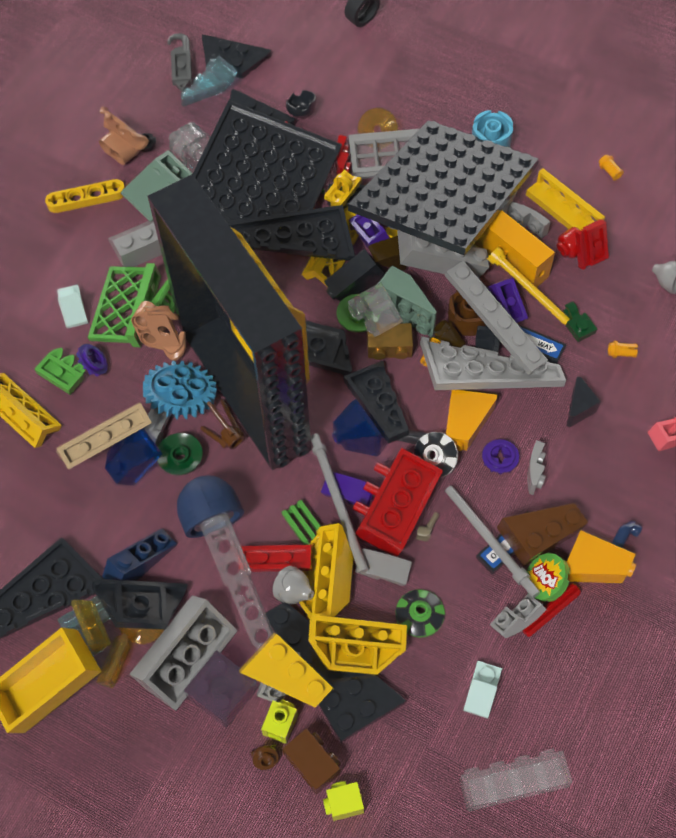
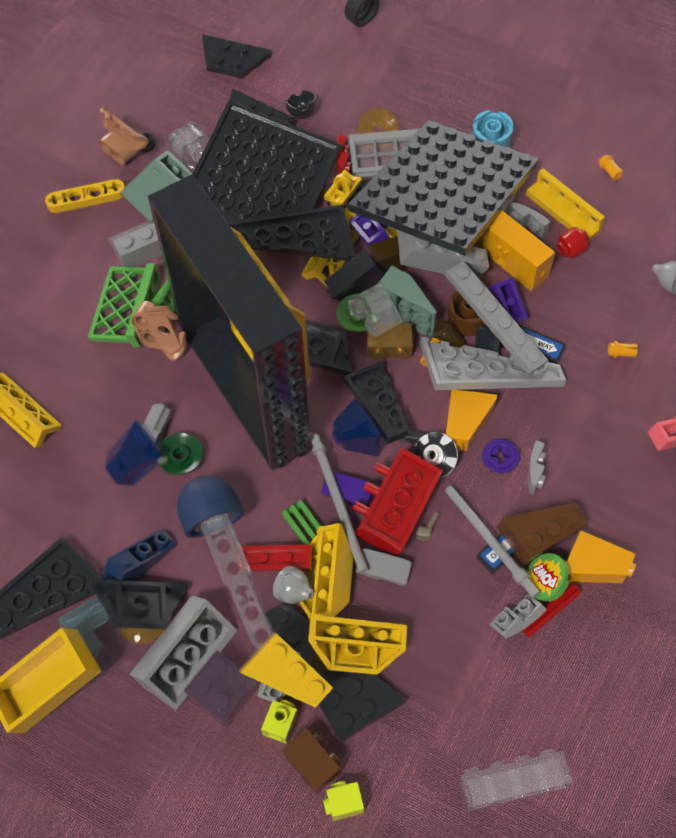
bright green plate [34,347,86,395] -> none
tan fence [56,402,152,470] -> none
light aqua slope [57,284,88,329] -> none
clear yellow slope [71,599,111,653] -> none
dark purple gear [76,344,108,377] -> none
clear yellow slope [96,634,132,689] -> none
dark azure gear [143,360,217,419] -> none
dark grey plate [167,33,192,93] -> none
clear light blue slope [181,56,237,107] -> none
reddish brown plant [200,400,244,449] -> none
reddish brown plate [250,744,278,770] -> none
dish [396,590,445,638] -> none
light aqua slope [463,661,502,719] -> none
yellow piece [487,246,570,325] -> none
dark green plate [563,301,597,342] -> none
black slope [566,377,601,427] -> none
red plate [575,219,609,270] -> none
dark blue arm [611,521,643,548] -> none

